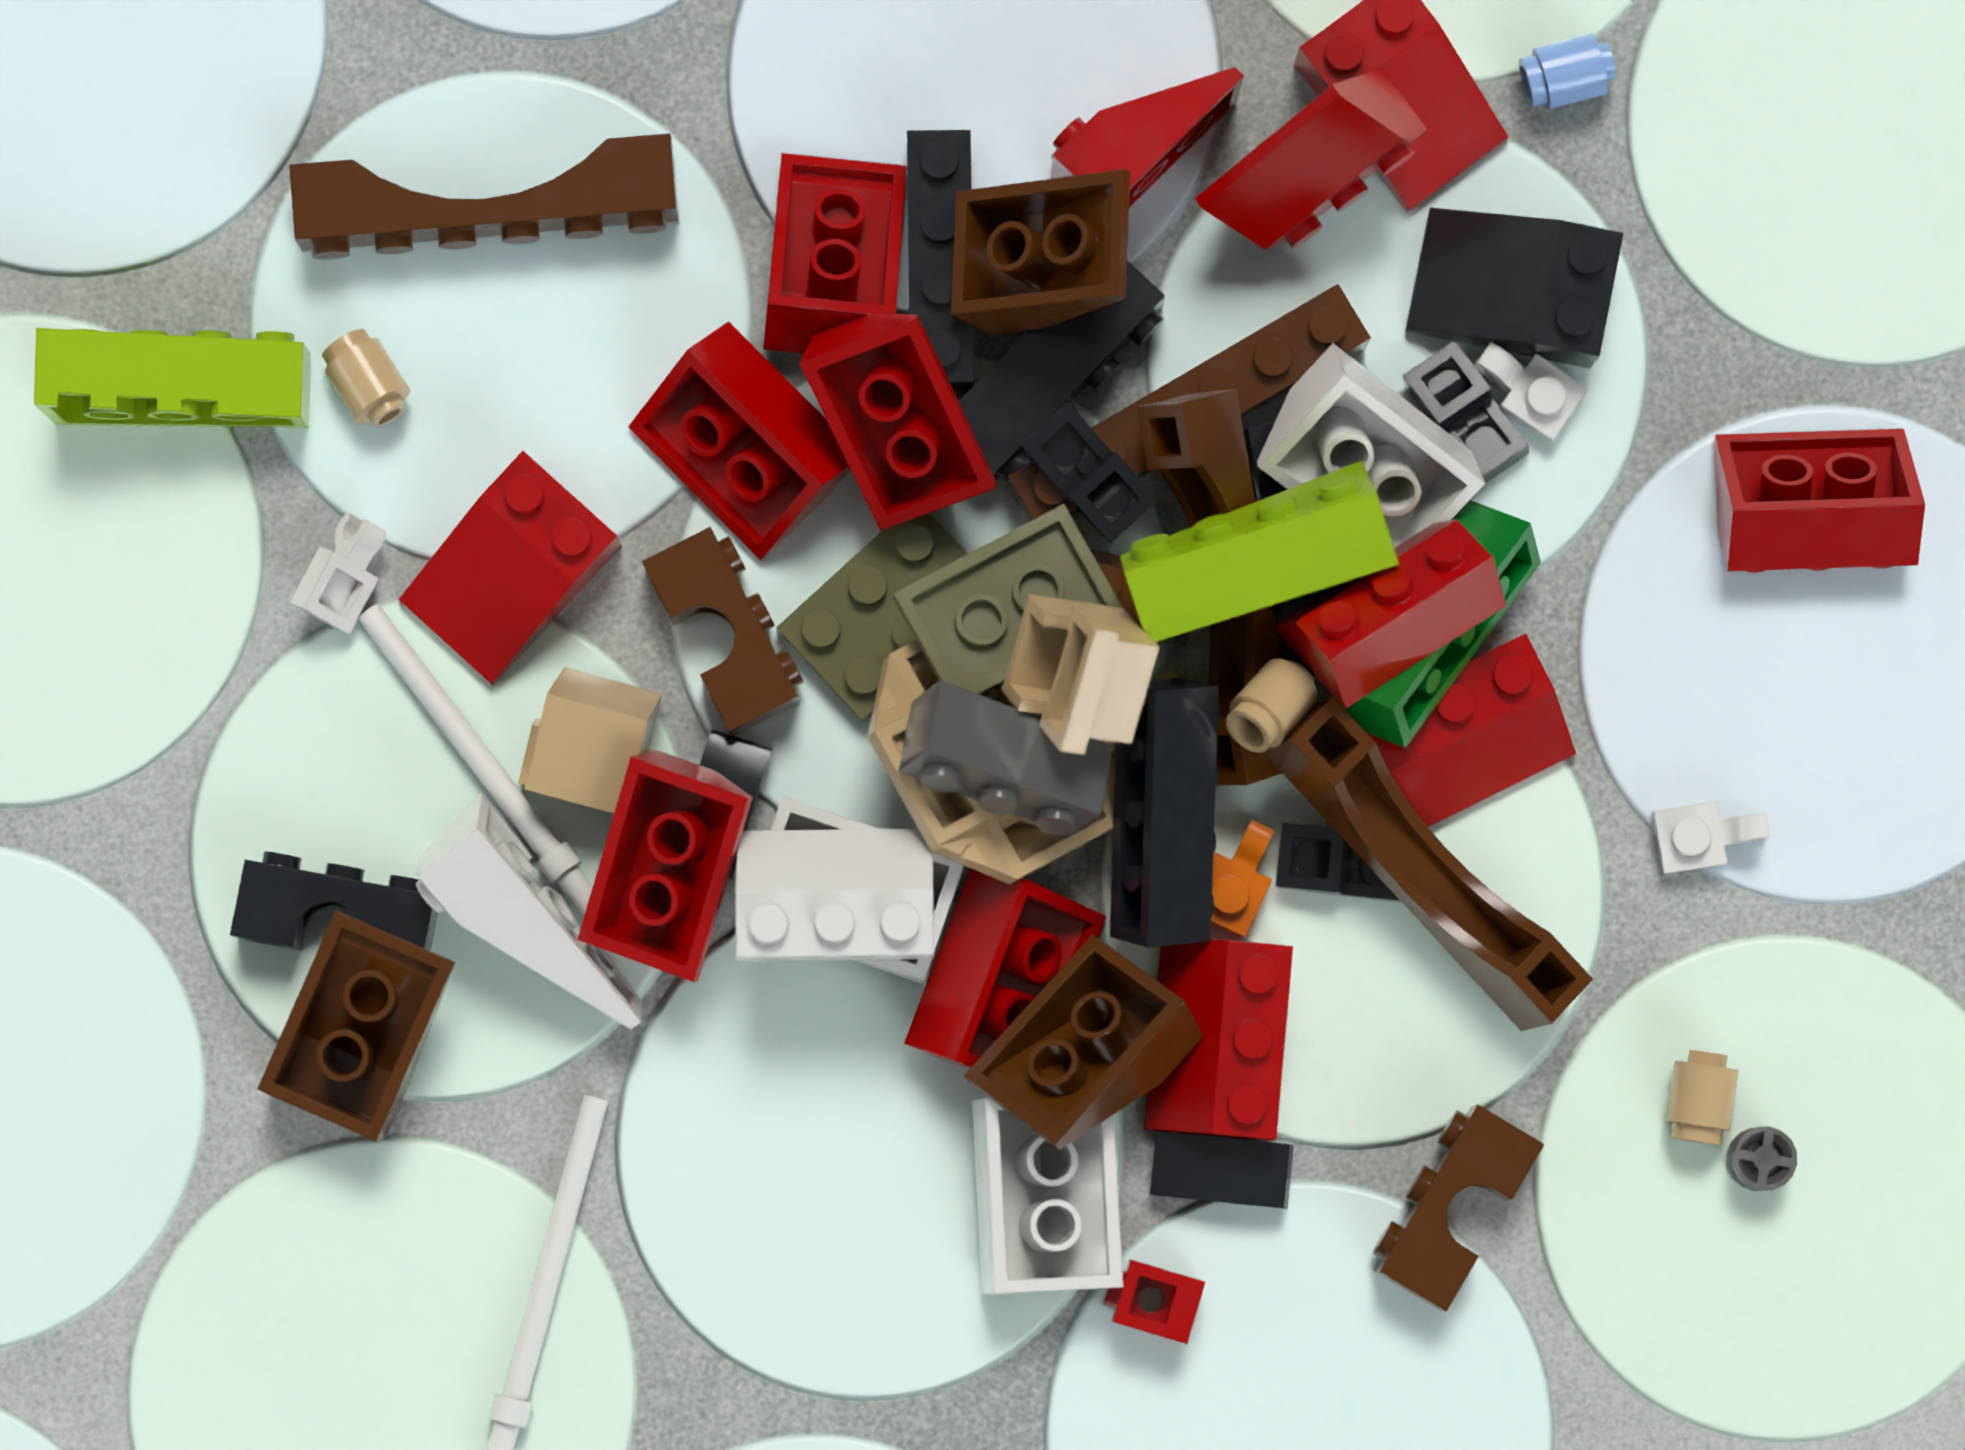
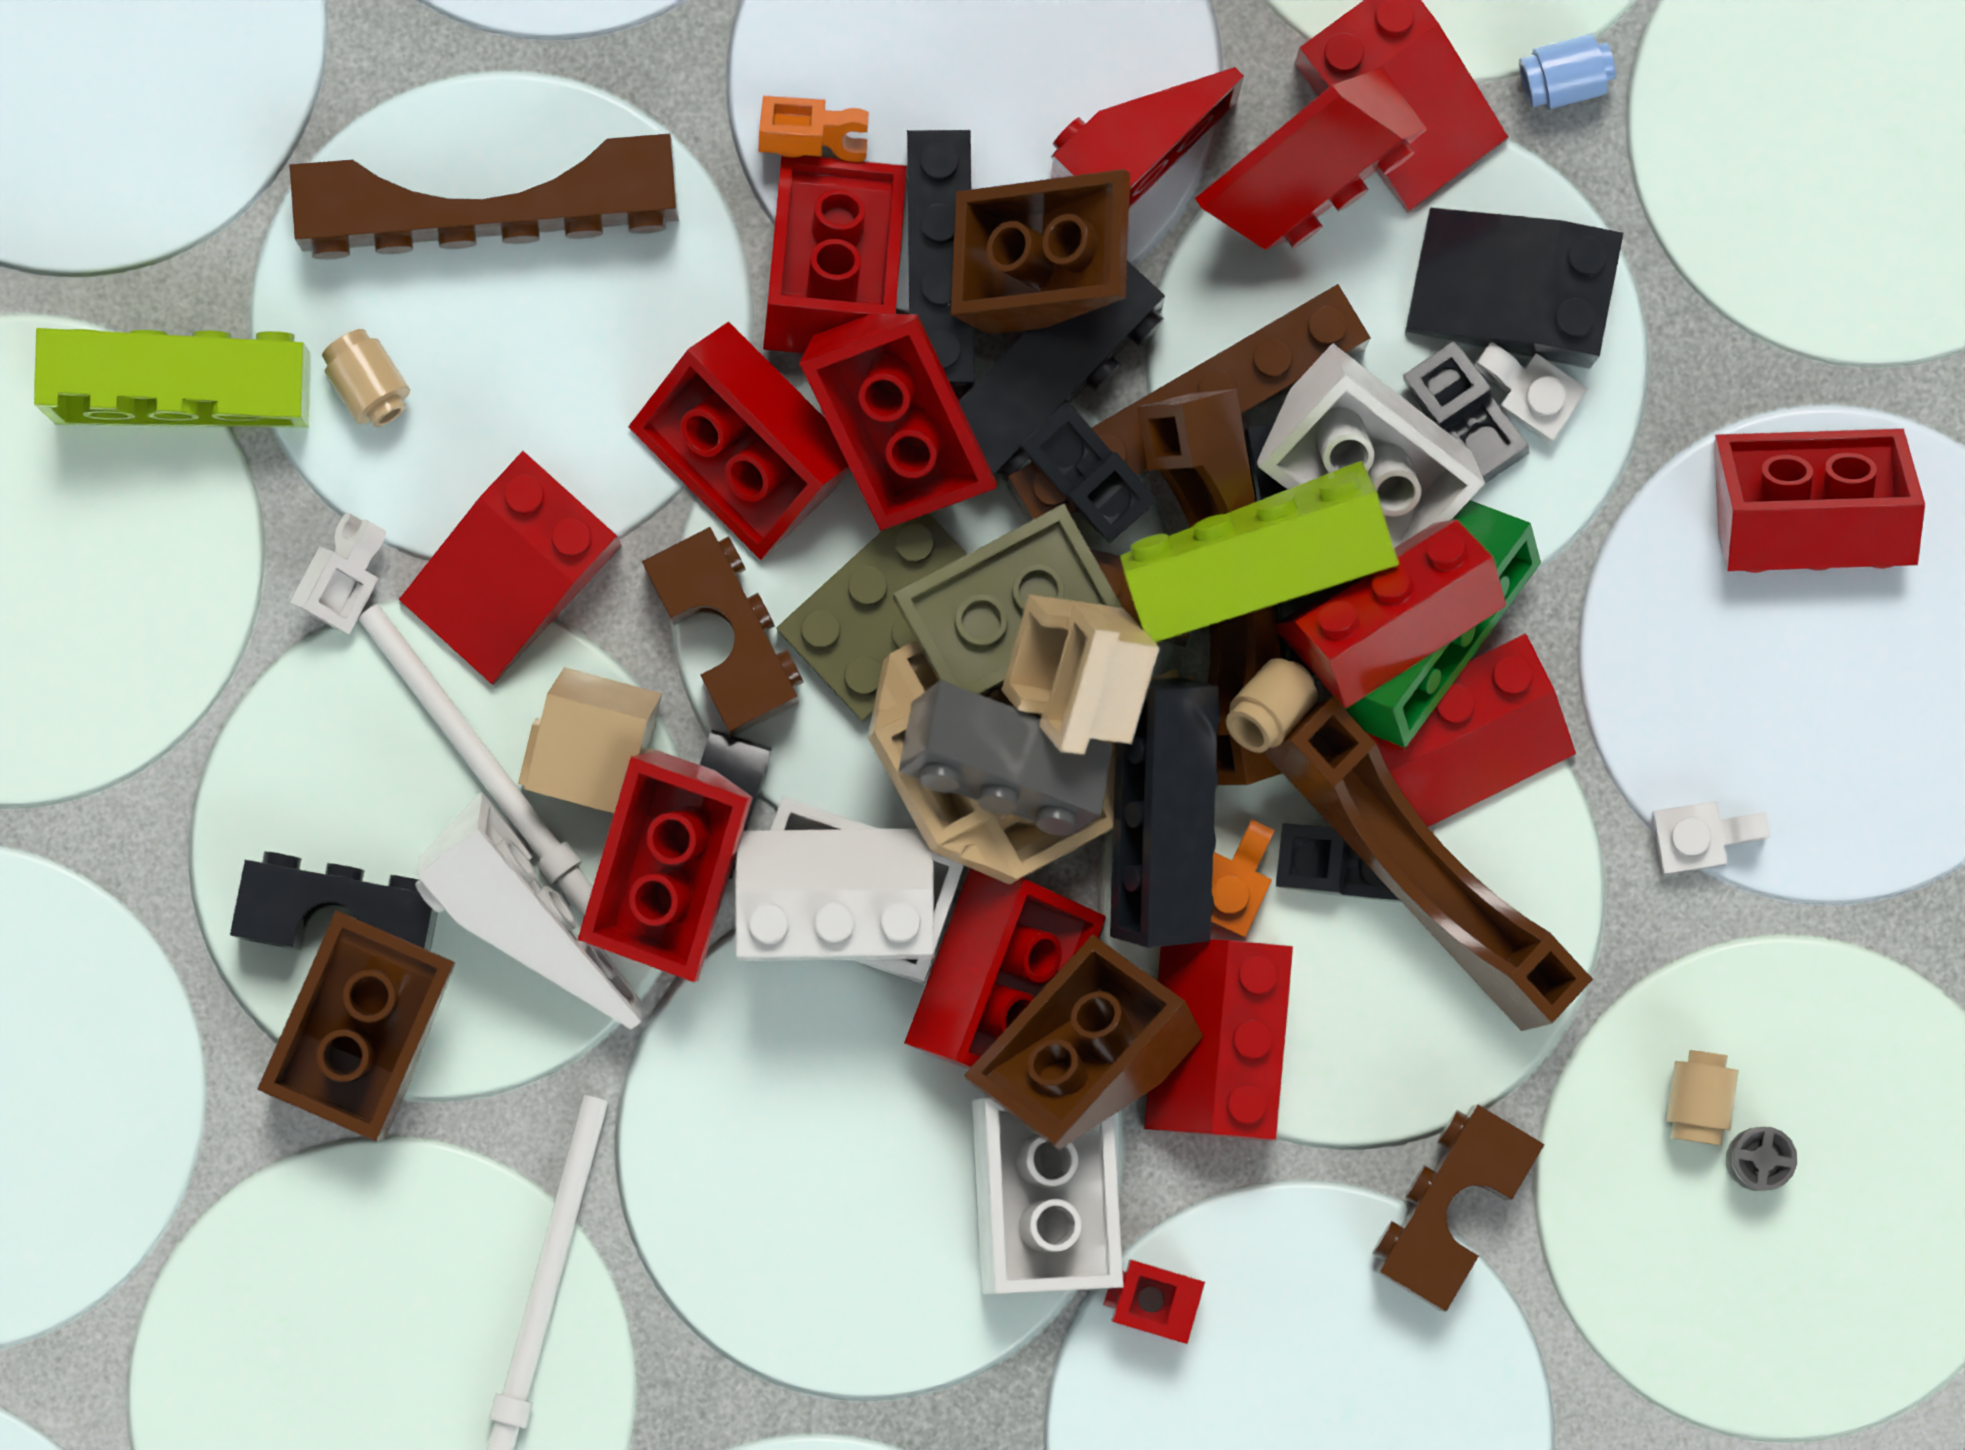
black slope [1150,1131,1294,1209] -> none
none -> orange plate [758,96,869,162]

